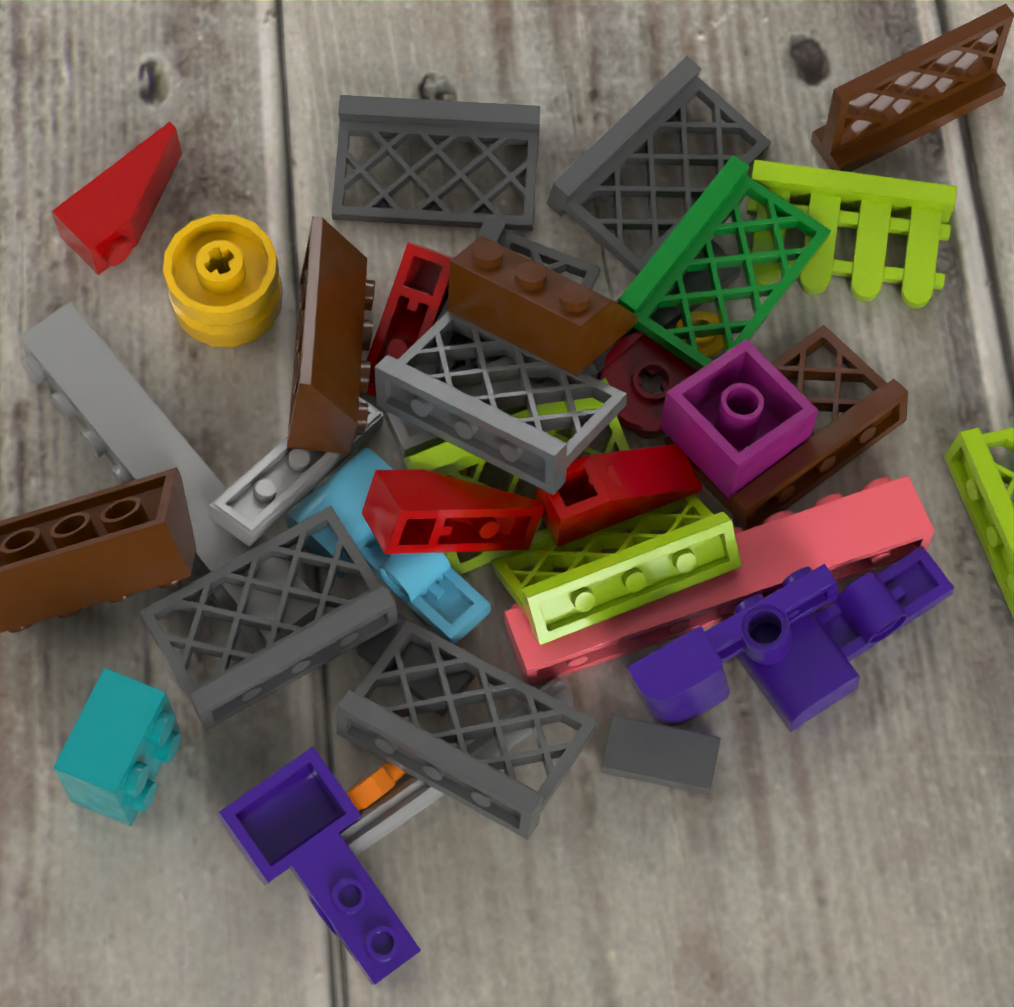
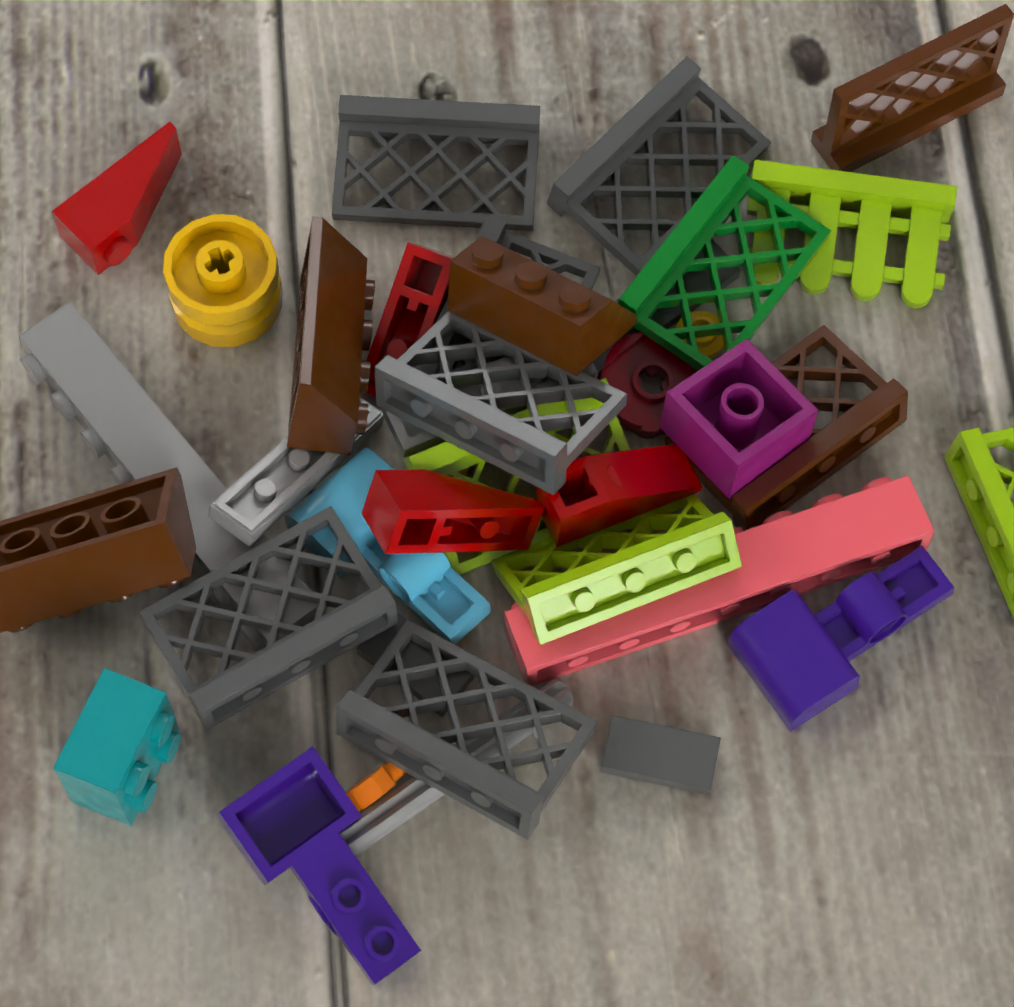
dark purple plate [627,564,838,726] -> none

